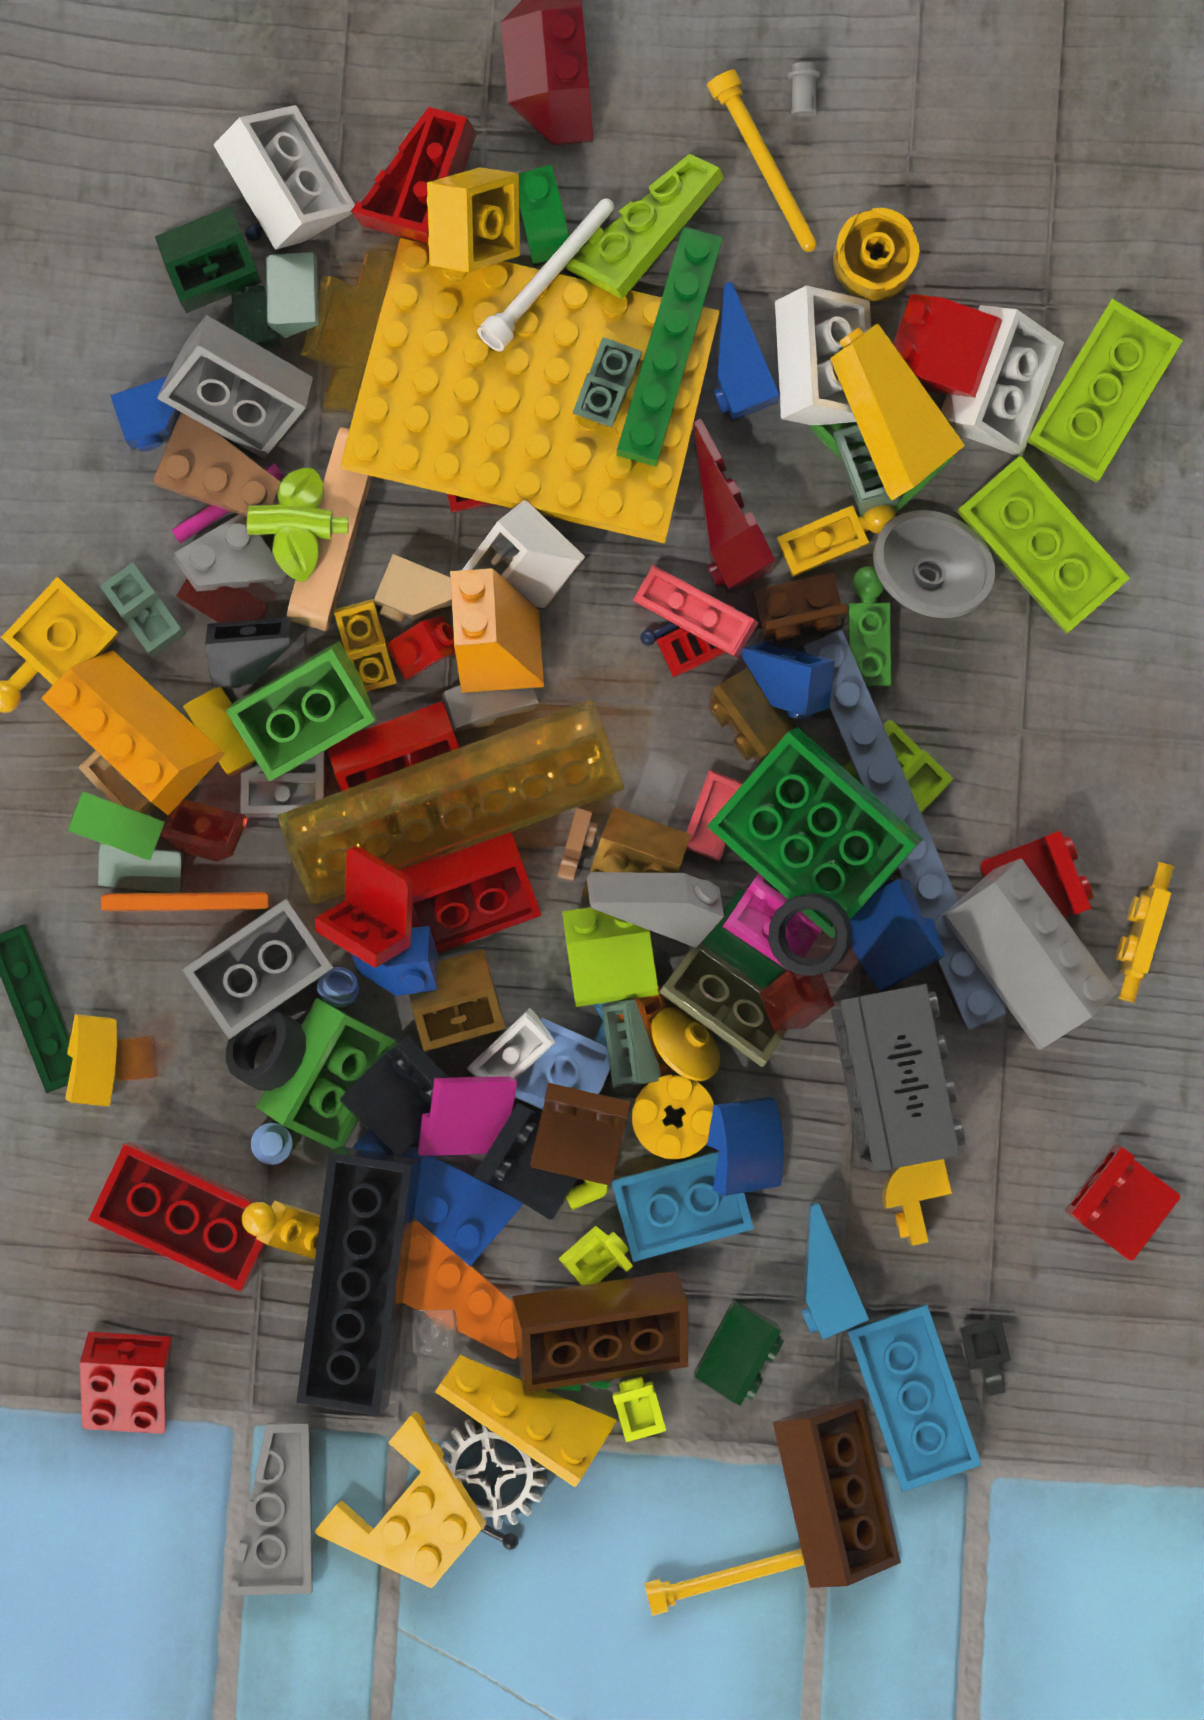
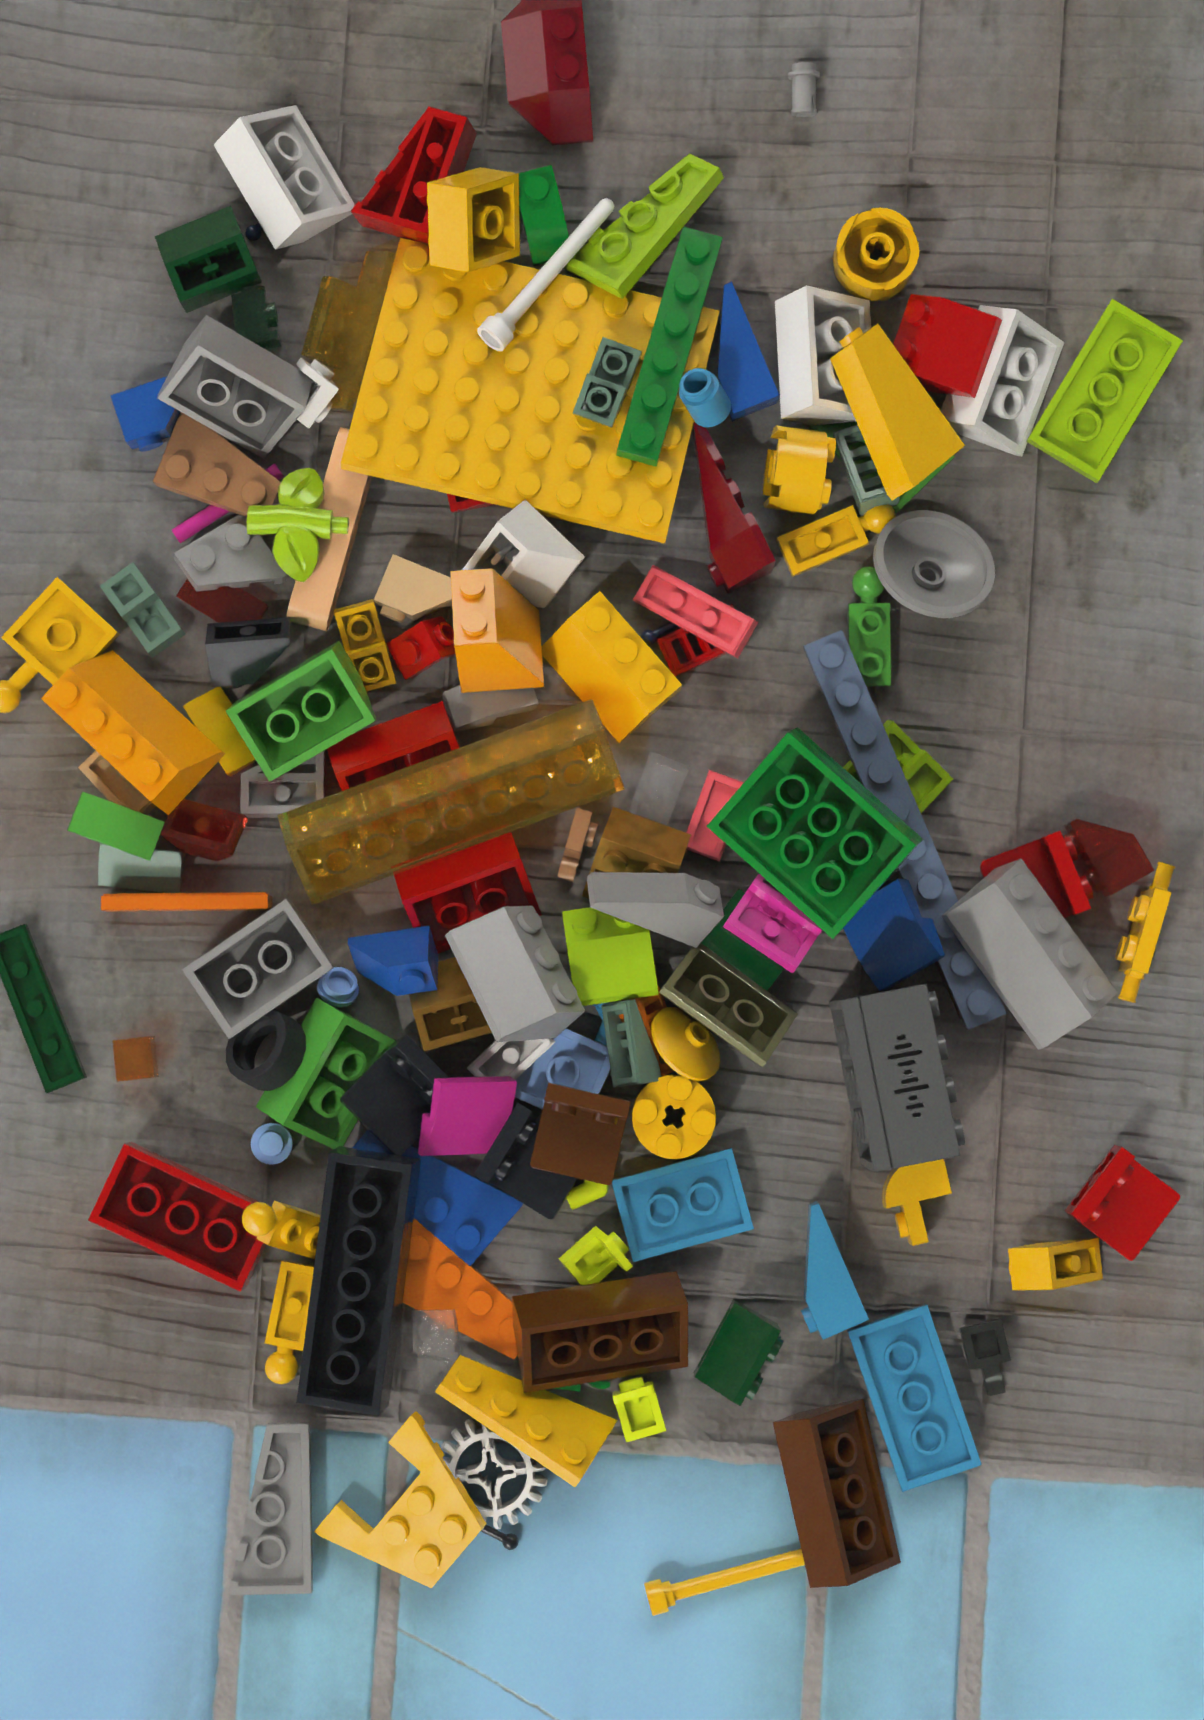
yellow slope [65,1014,117,1107] -> none
red bracket [80,1331,172,1434] -> none
slope [266,252,319,338] -> none
red bracket [315,846,414,968] -> none
yellow piece [707,69,817,252] -> none
blue slope [707,1097,784,1196] -> none
pearl gold slope [708,667,796,765] -> none
blue slope [742,641,835,719] -> none
reddish brown bracket [752,572,849,644] -> none
clear red brick [760,970,835,1030] -> none
black tyre [768,893,853,976] -> none
lime plate [957,455,1130,634] -> none
none -> yellow plate [265,1260,314,1384]
none -> white bracket [296,357,339,428]
none -> light grey slope [445,906,585,1042]
none -> yellow slope [542,591,682,744]
none -> dark azure brick [679,368,731,427]
none -> yellow brick [763,425,836,515]
none -> yellow slope [1008,1238,1103,1290]
none -> clear red slope [1063,819,1155,897]

